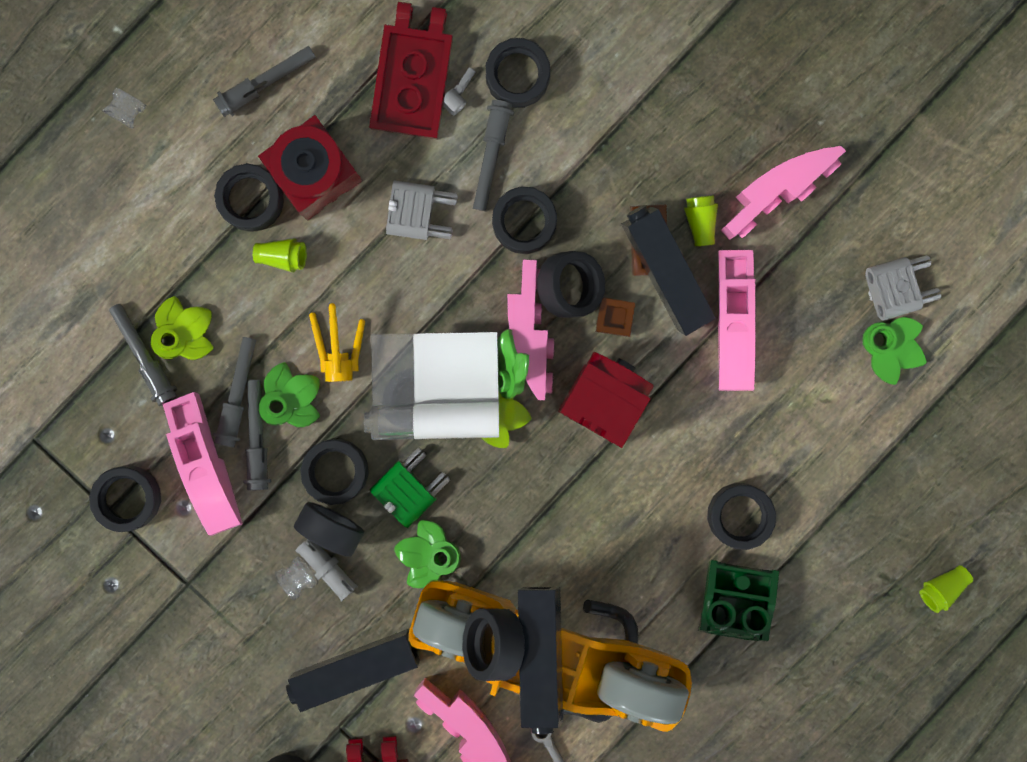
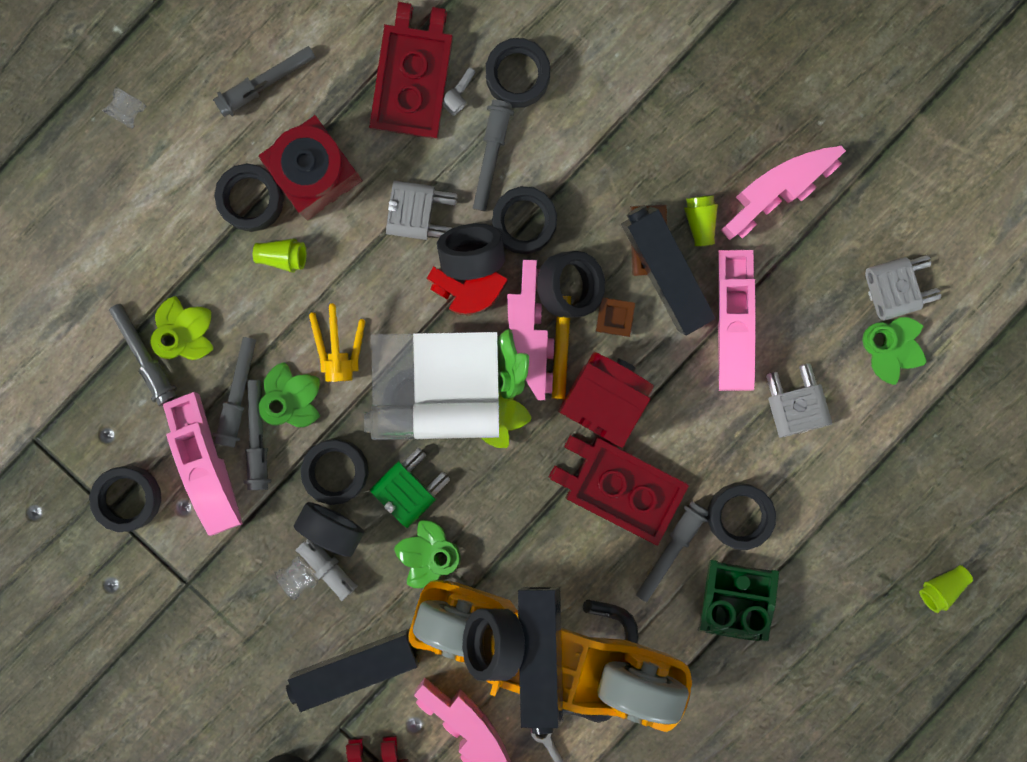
none -> red brick [427,266,508,316]
none -> black tyre [437,223,505,280]
none -> dark red tile [548,435,689,546]
none -> yellow bar [552,296,571,399]
none -> dark grey pin [636,501,710,602]
none -> light grey piece [766,363,833,438]

